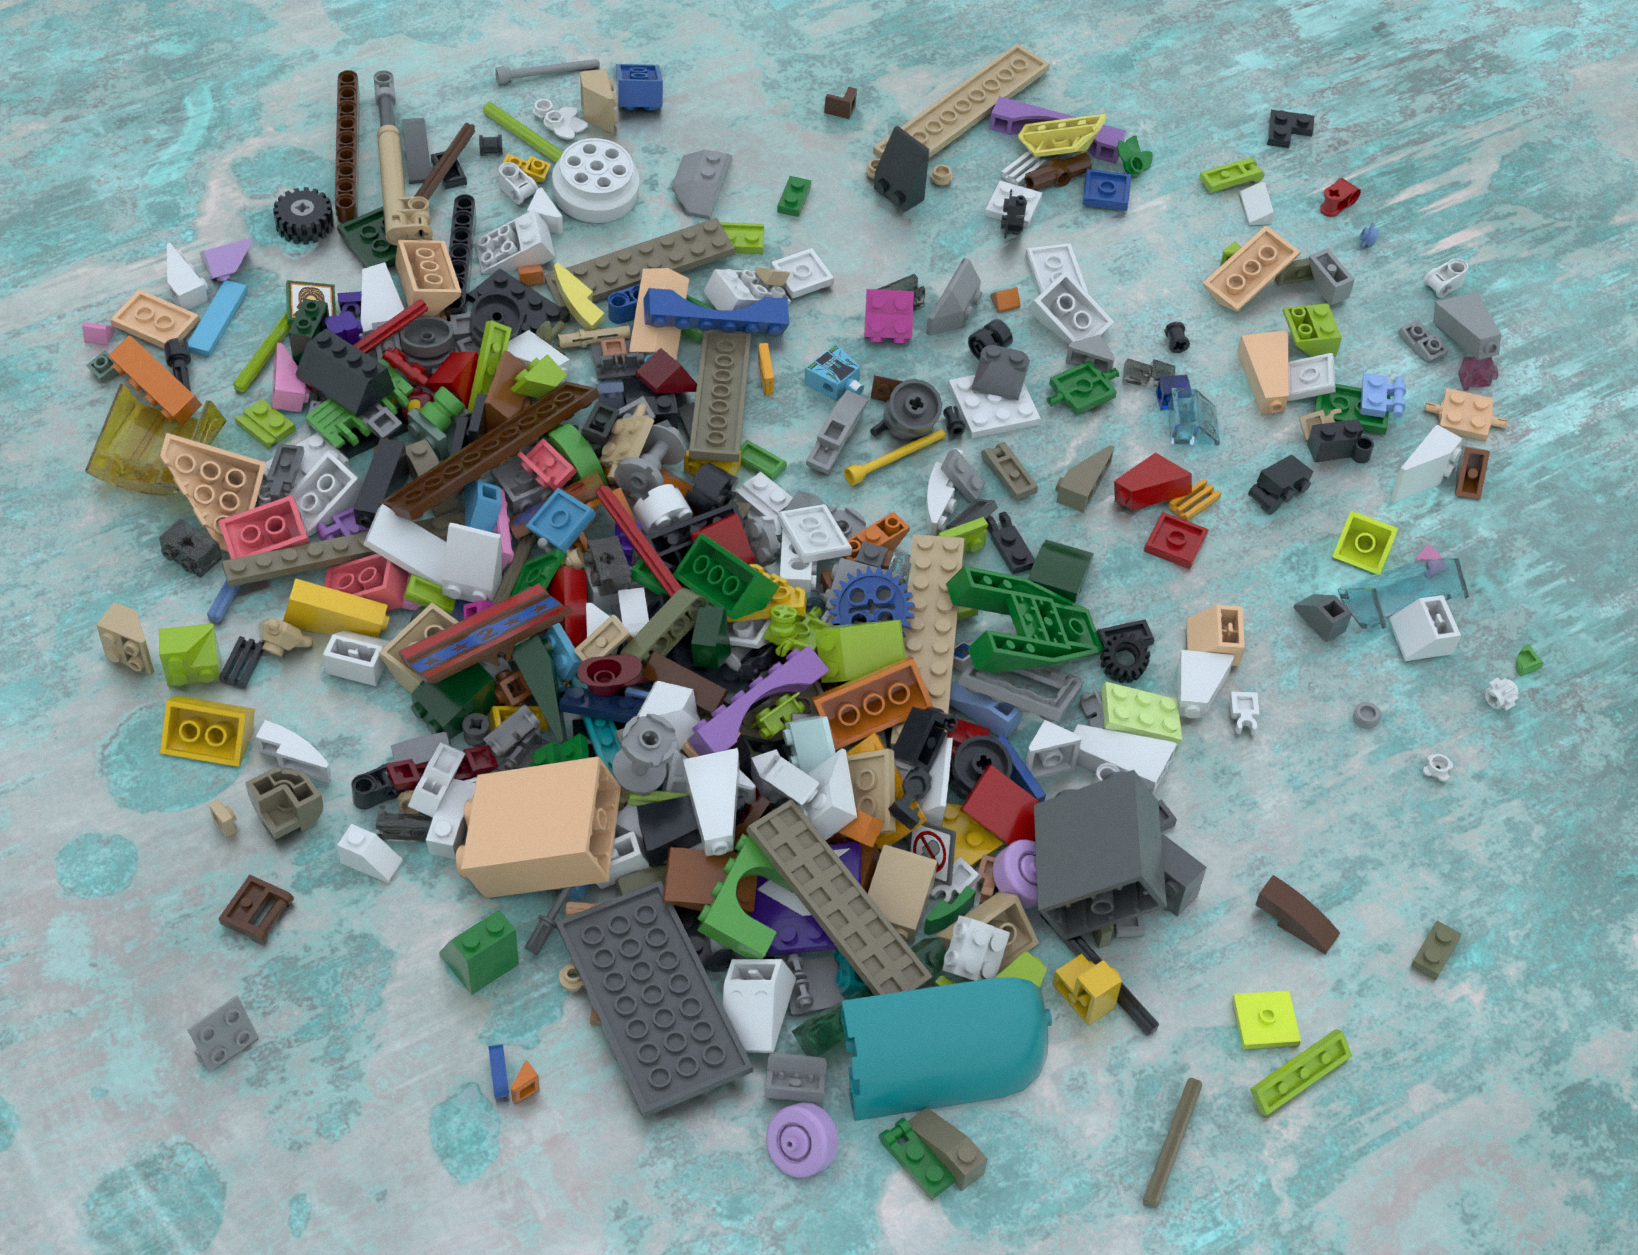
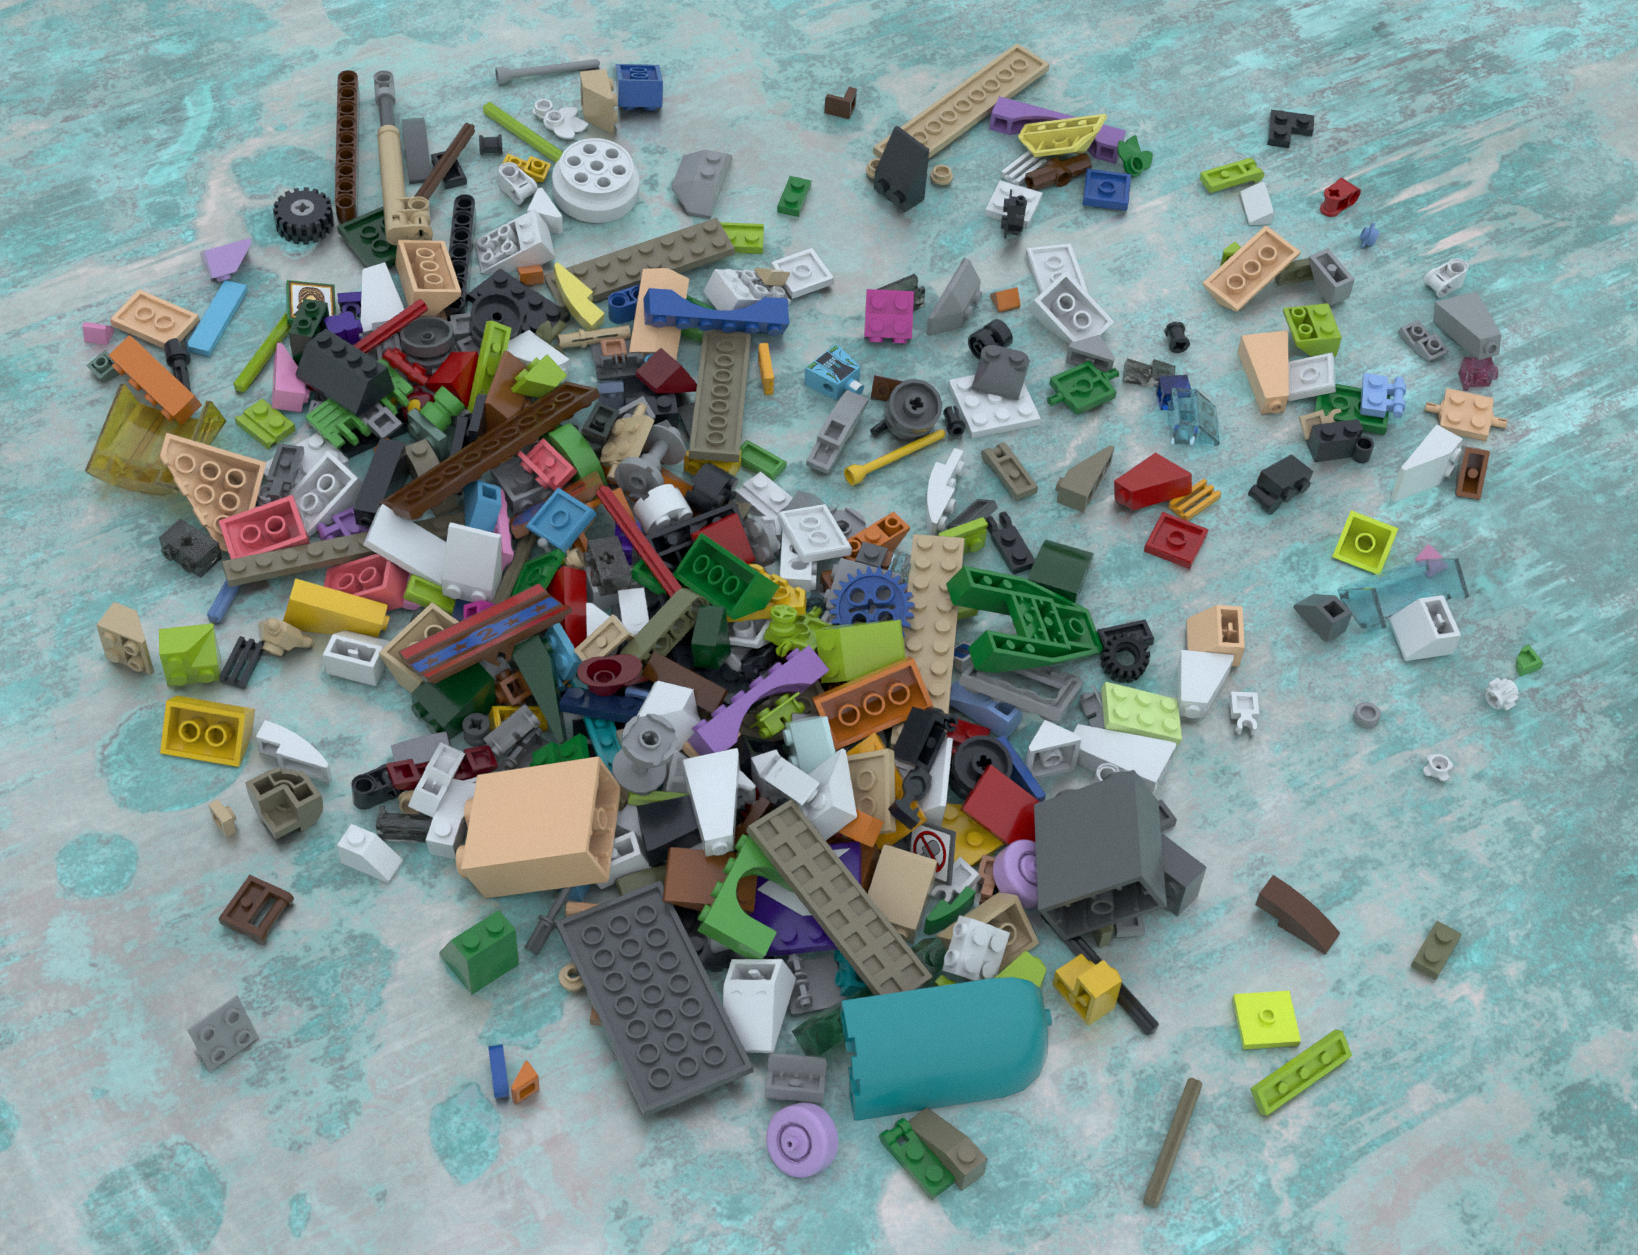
white slope [167,243,208,310] -> none
light grey plate [941,449,985,502] -> none

